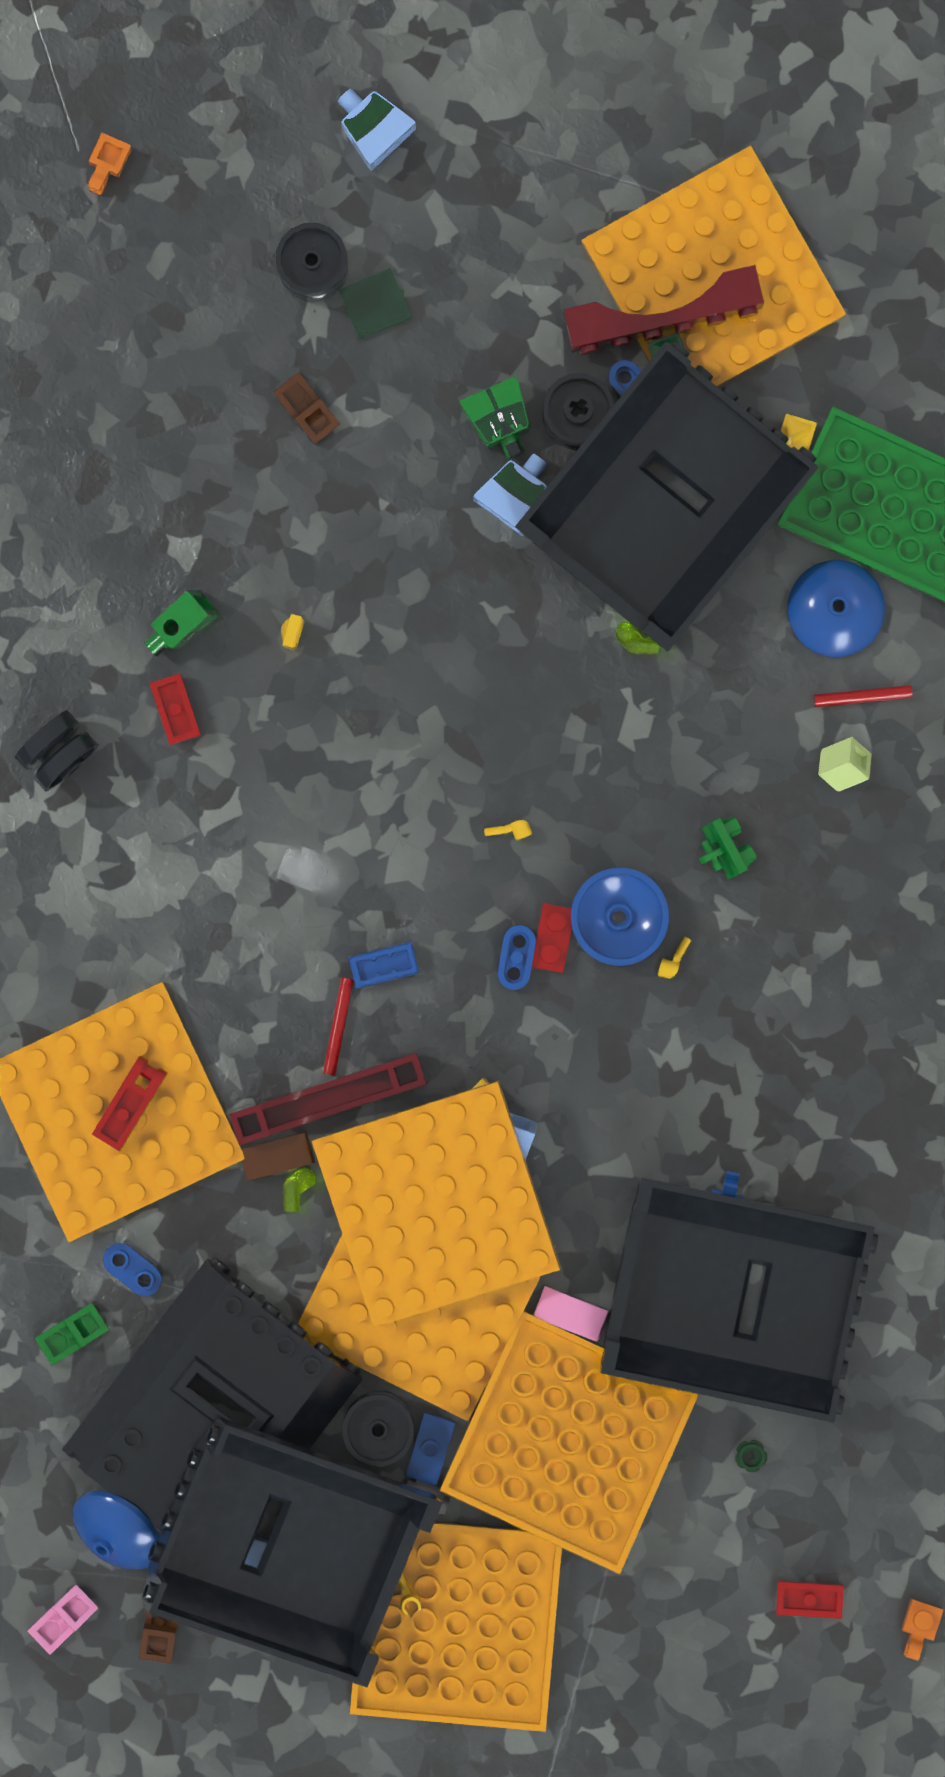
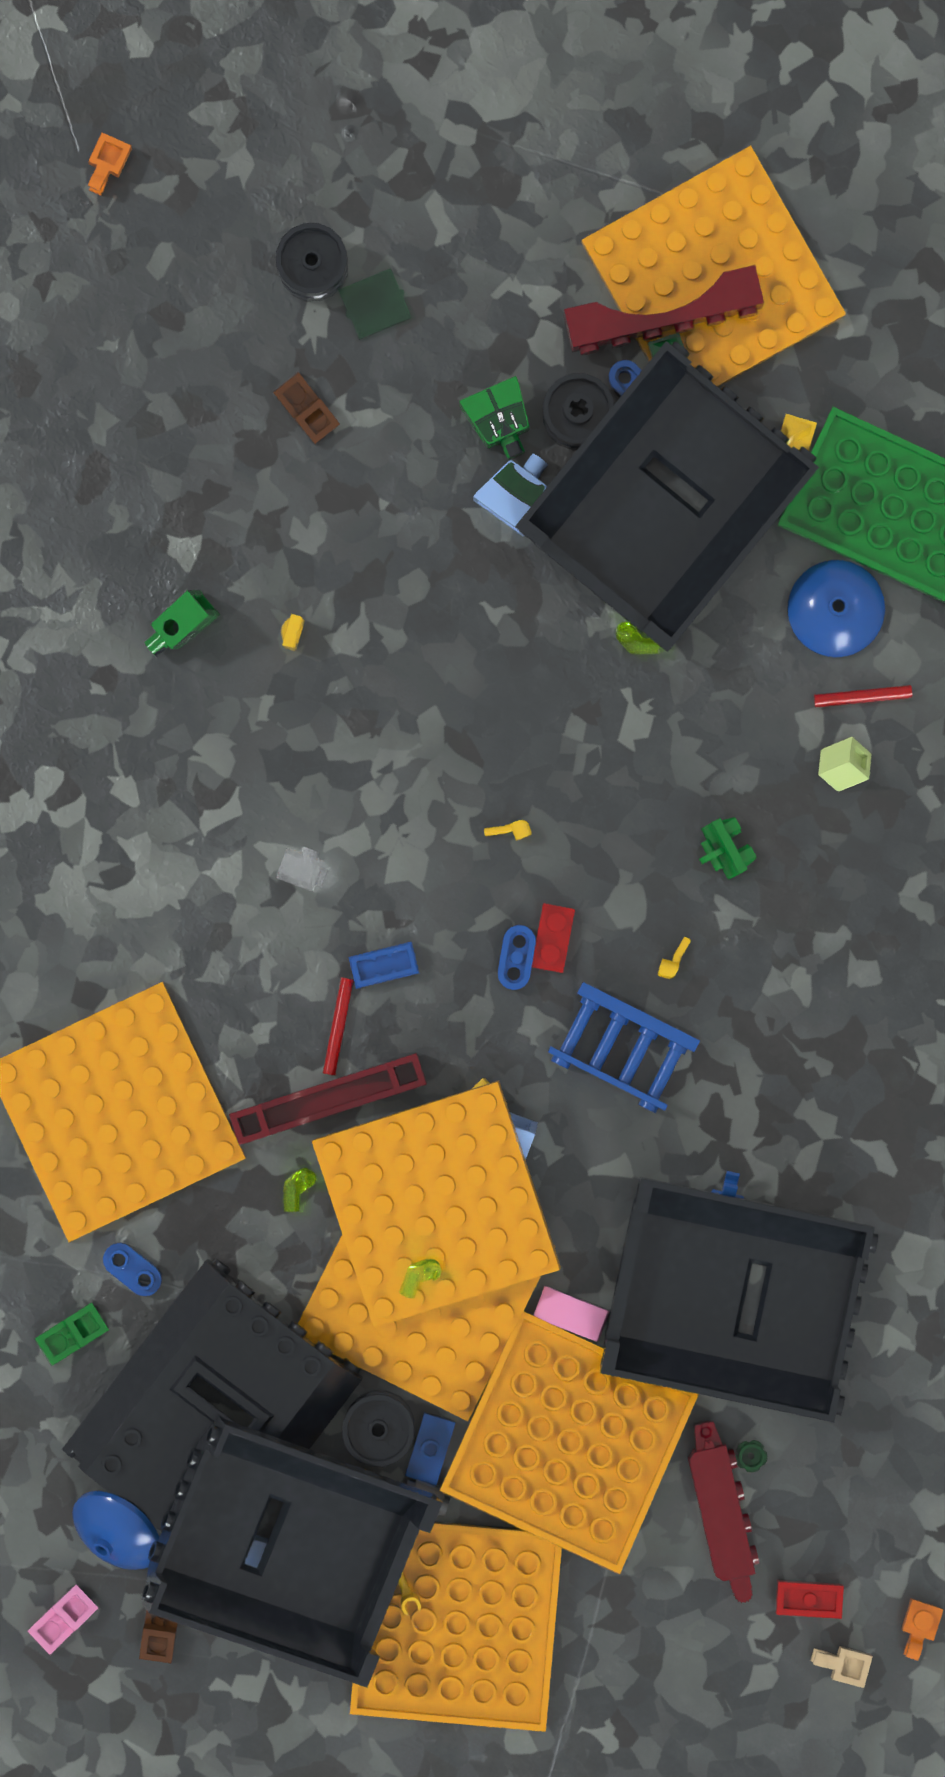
black wheel [15,710,99,792] -> none
red plate [91,1056,168,1151] -> none
red plate [149,673,201,746] -> none
reddish brown slope [241,1131,315,1181] -> none
light blue torso [338,88,416,171] -> none
blue dish [571,868,669,966] -> none
none -> clear neon green arm [399,1258,442,1299]
none -> blue fence [547,982,700,1113]
none -> dark red hinge [688,1421,760,1603]
none -> tan plate [810,1646,873,1688]

